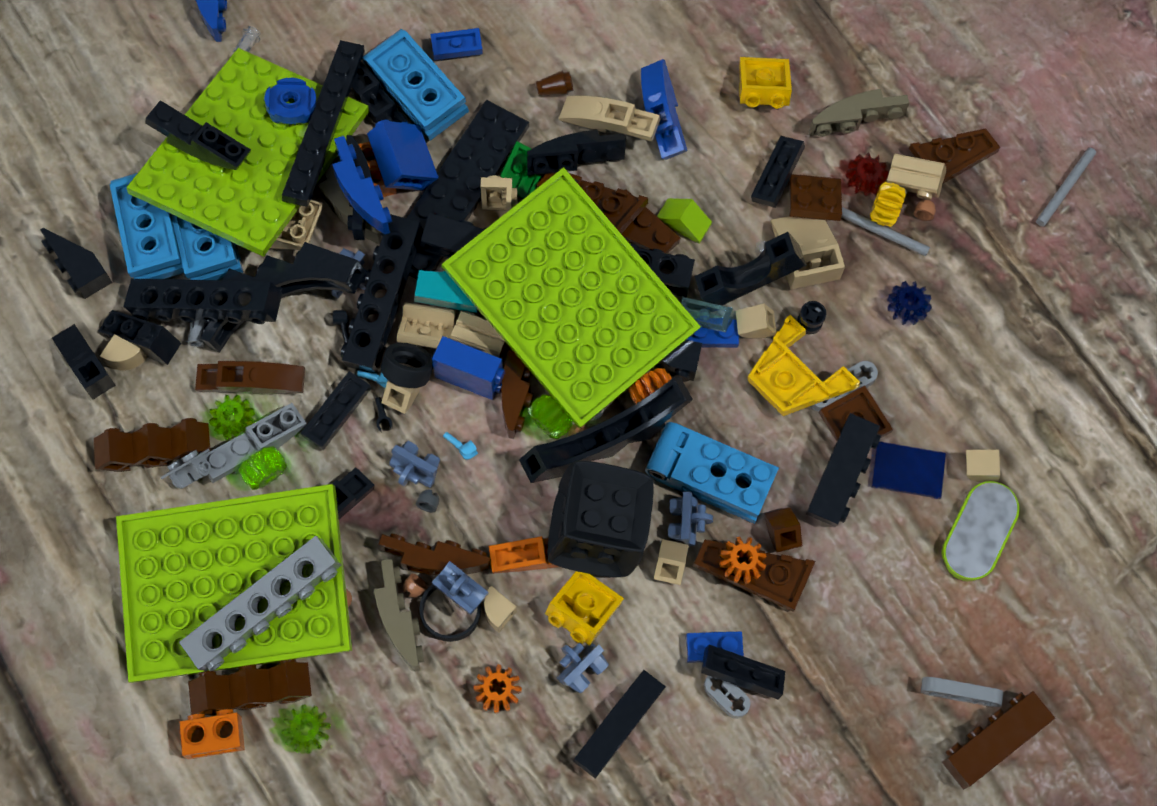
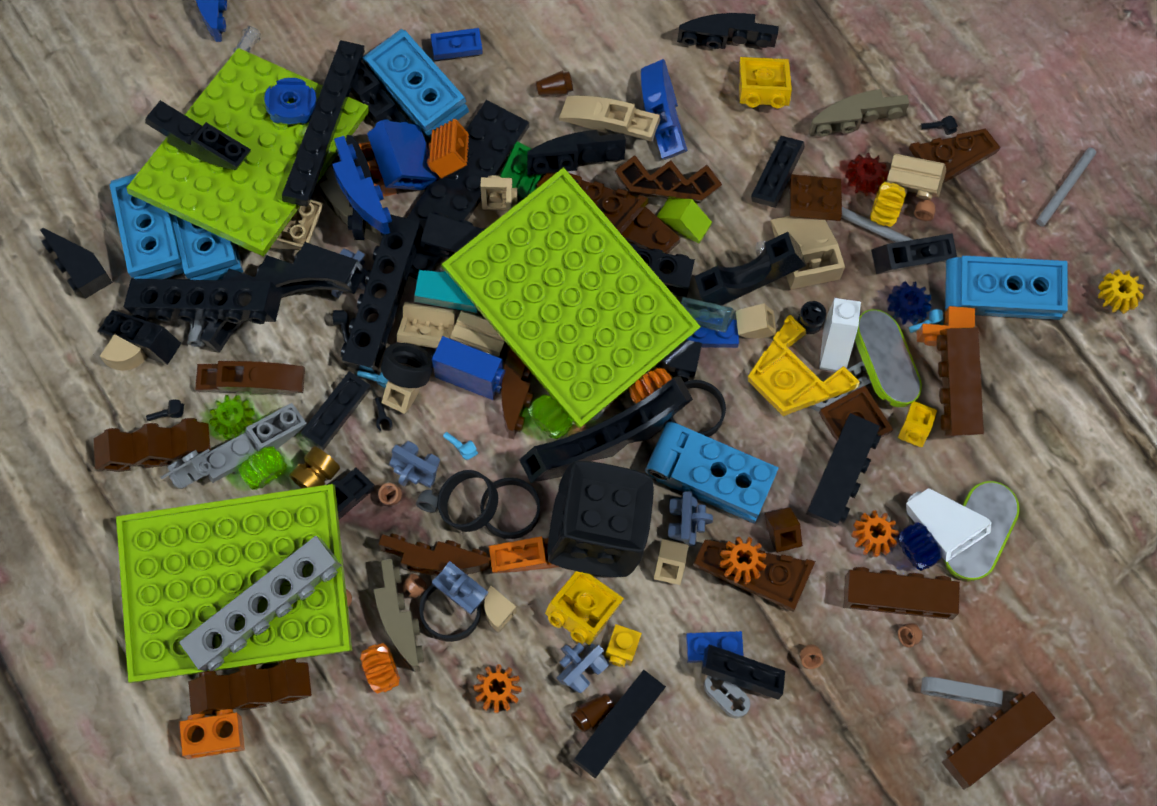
black slope [52,324,116,400] -> none
clear neon green gear [282,704,331,754] -> none
clear blue piece [871,441,946,499] -> none
tan brick [966,450,1000,482] -> none
none -> black hand [146,399,184,421]
none -> pearl gold wheel [289,446,340,489]
none -> orange gear [360,643,400,694]
none -> nougat hinge [378,483,402,505]
none -> orange brick [427,119,469,178]
none -> black tyre [438,470,499,532]
none -> black tyre [480,478,540,539]
none -> reddish brown cone [571,694,614,732]
none -> yellow bracket [605,624,642,668]
none -> reddish brown brick [615,155,722,203]
none -> black tyre [668,380,726,437]
none -> black slope [677,13,779,49]
none -> nougat hinge [800,644,824,669]
none -> white slope [819,298,861,372]
none -> reddish brown brick [843,567,960,620]
none -> orange gear [852,510,899,557]
none -> flat silver tile [855,309,922,407]
none -> black slope [871,233,957,275]
none -> yellow bracket [898,401,937,447]
none -> clear blue gear [898,522,942,571]
none -> nougat hinge [898,623,923,647]
none -> white slope [906,488,992,562]
none -> medium azure hand [908,309,944,333]
none -> orange brick [916,306,975,346]
none -> black hand [921,116,958,135]
none -> reddish brown brick [937,327,984,436]
none -> dark azure hinge [945,256,1068,320]
none -> yellow gear [1098,269,1144,314]

